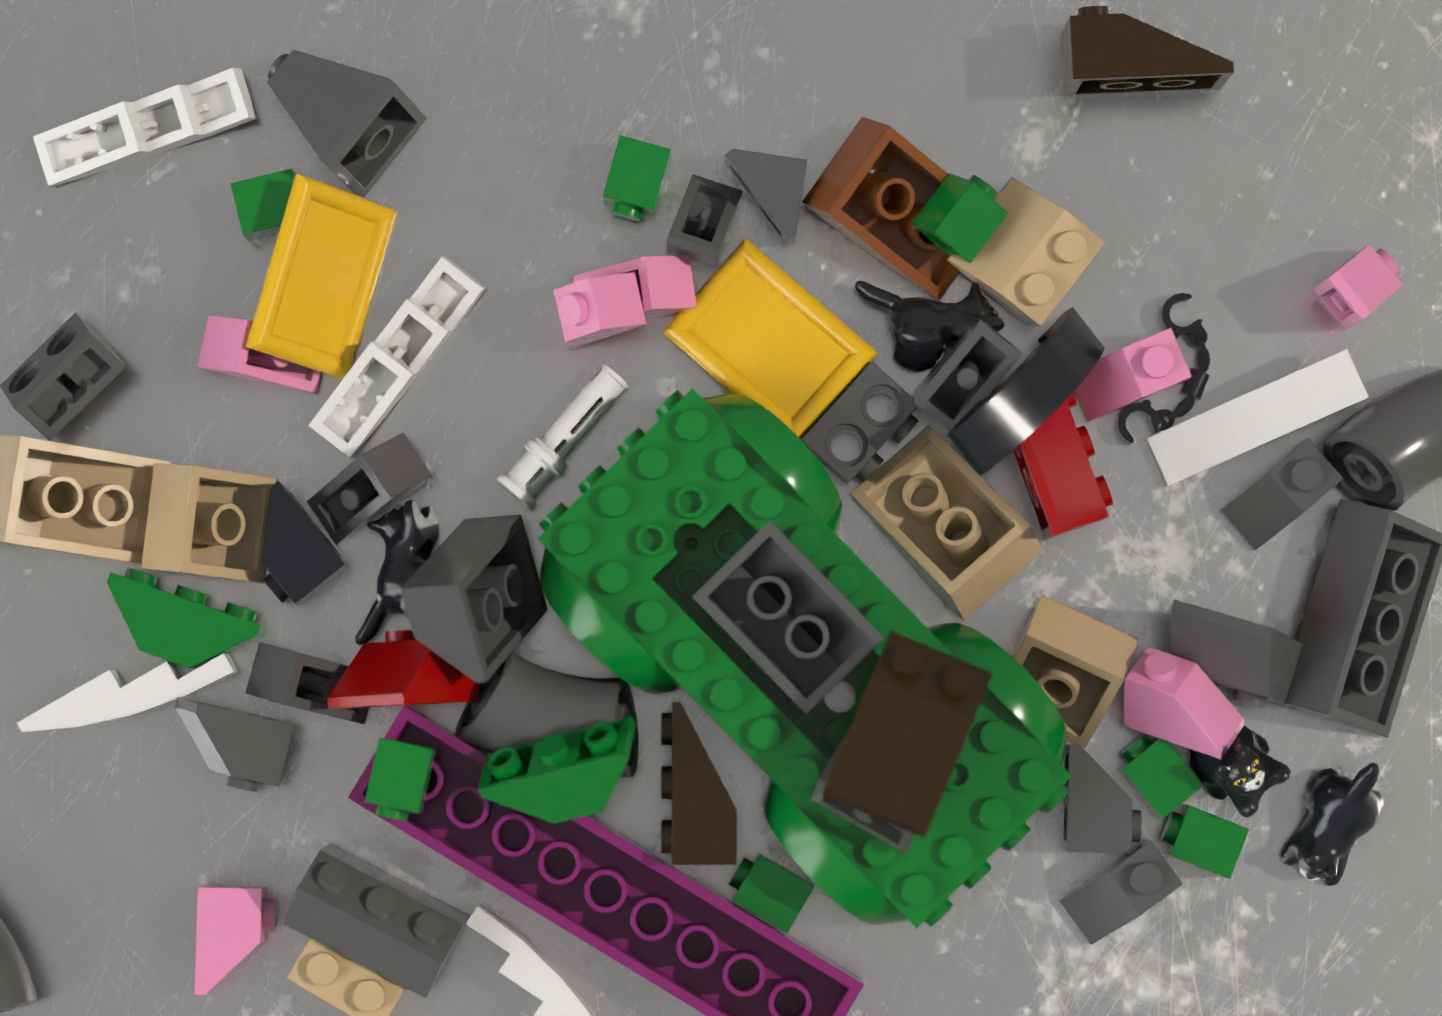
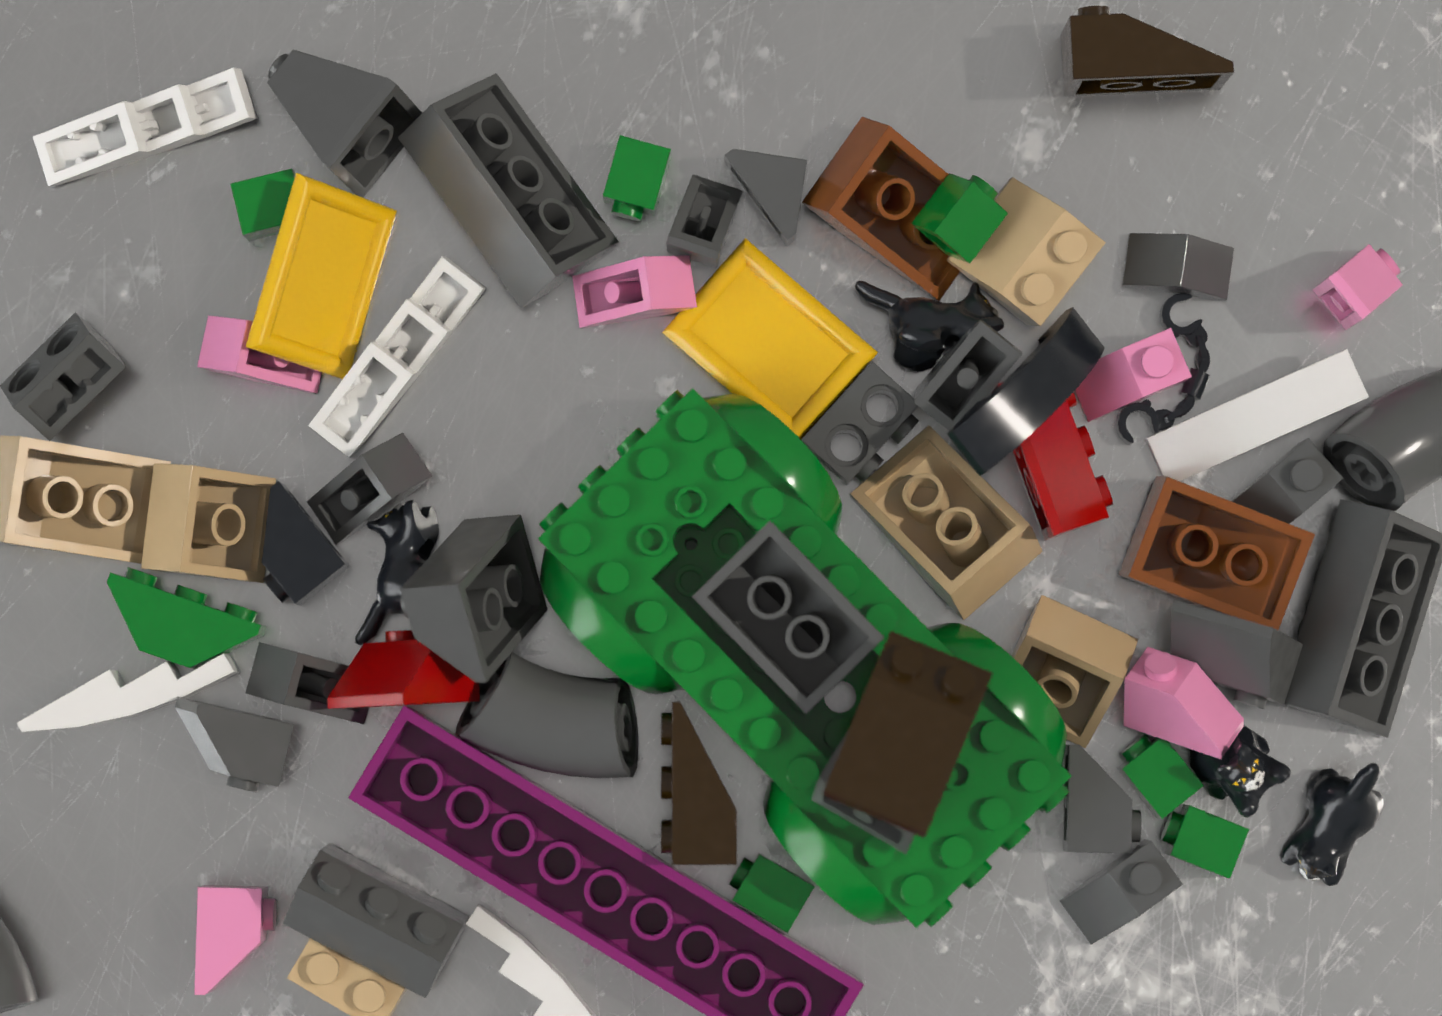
green brick [365,738,436,821] -> none
green slope [478,716,636,824] -> none
white pin [495,364,629,510] -> none
bright pink slope [553,272,647,349] -> none
none -> dark grey slope [398,73,619,308]
none -> dark orange slope [1118,476,1315,630]
none -> dark grey slope [1122,233,1234,301]

